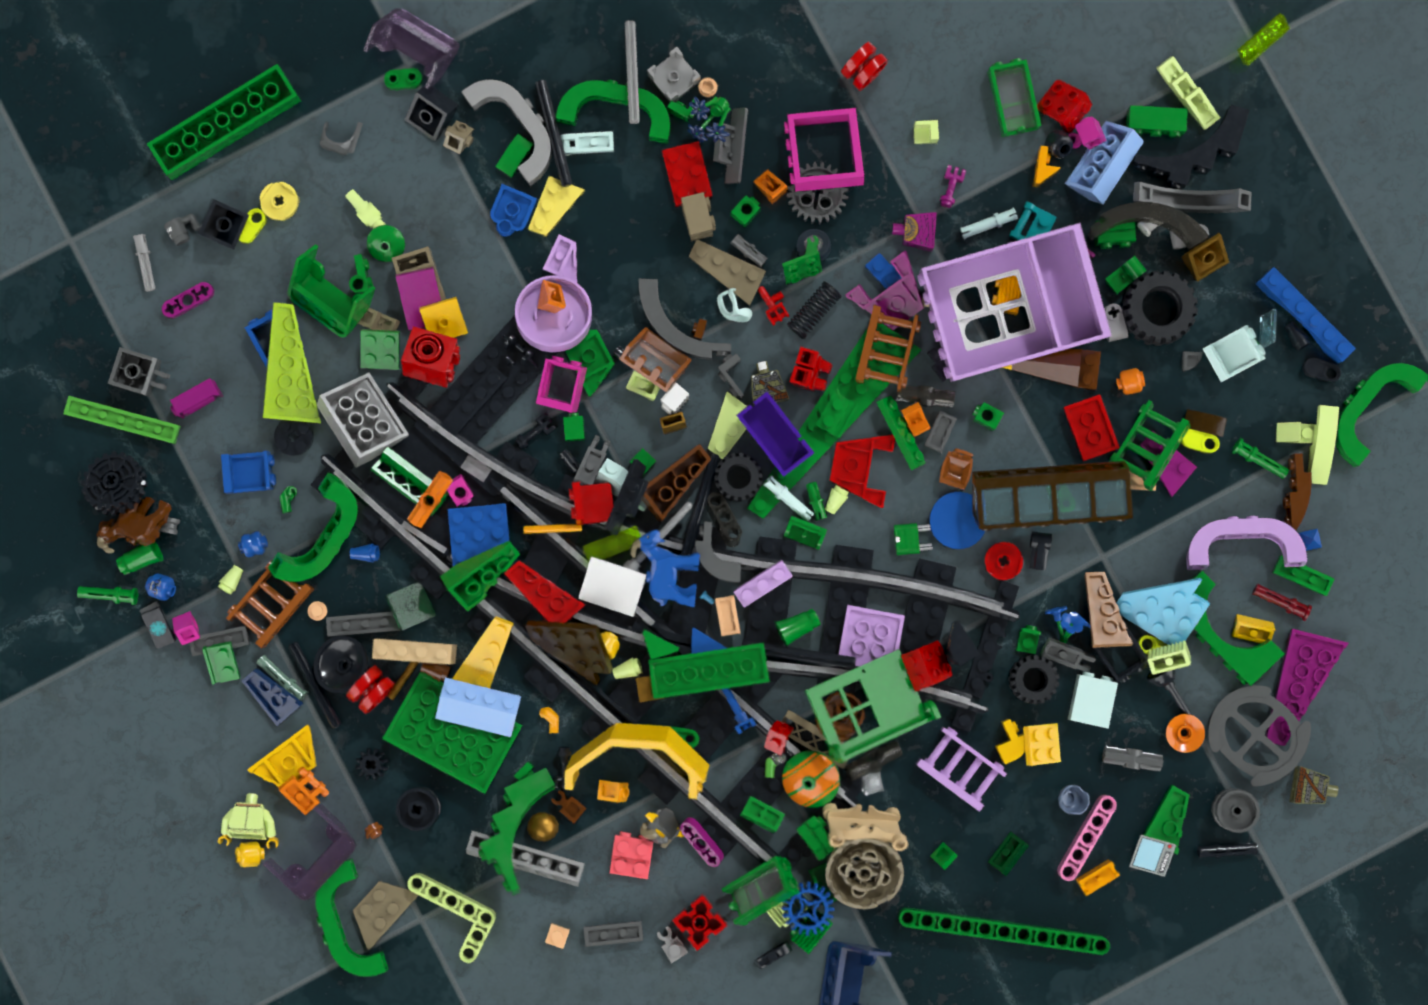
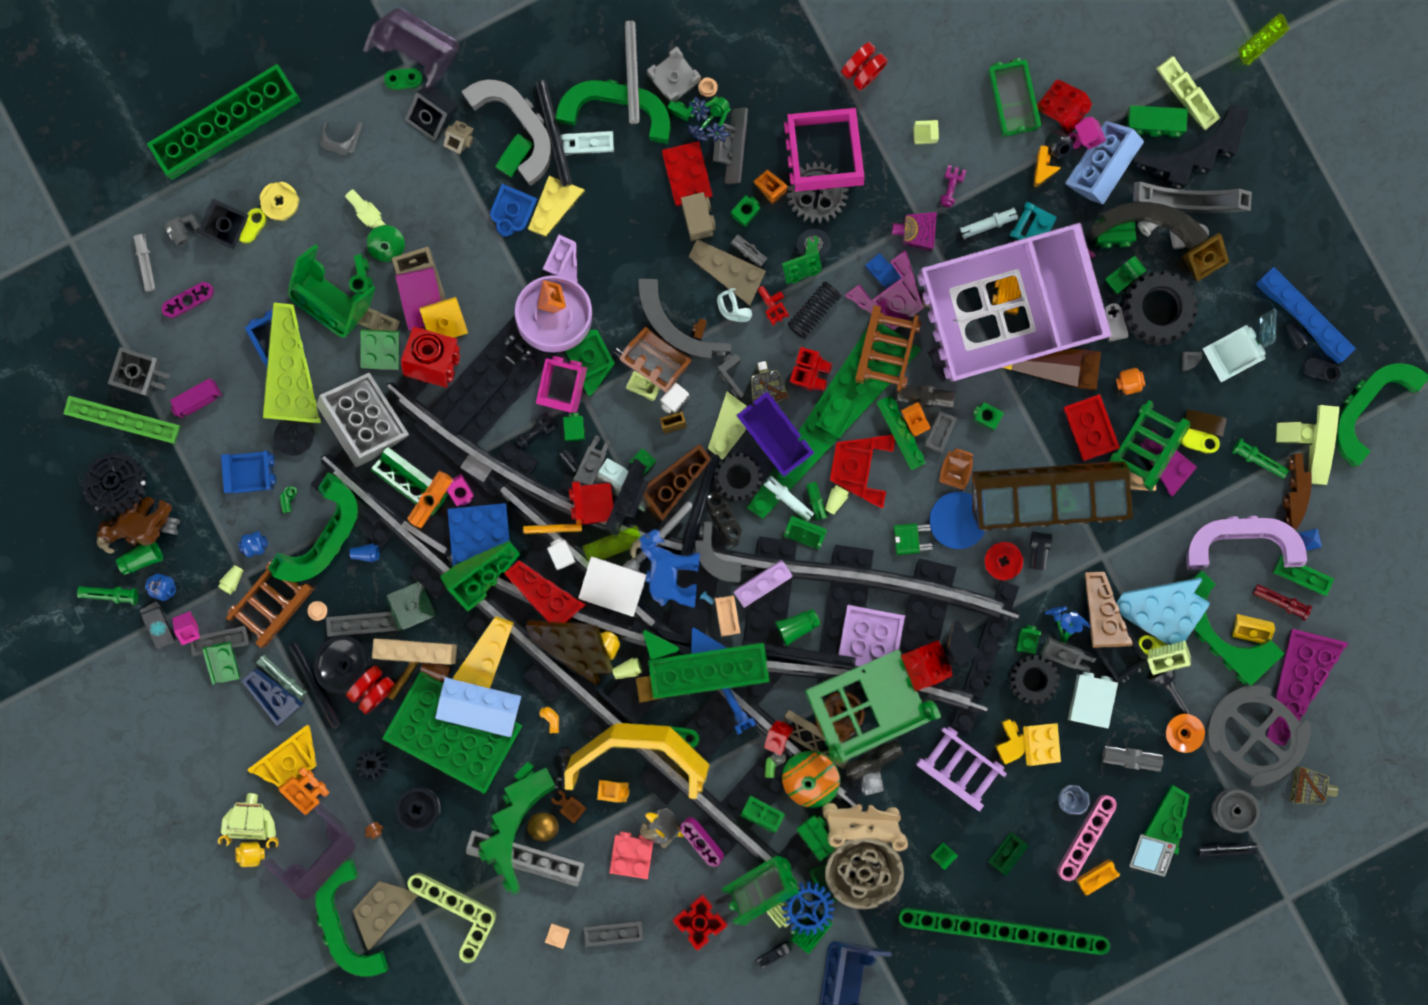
light grey plate [657,926,688,963] -> none
none -> white brick [547,539,576,570]

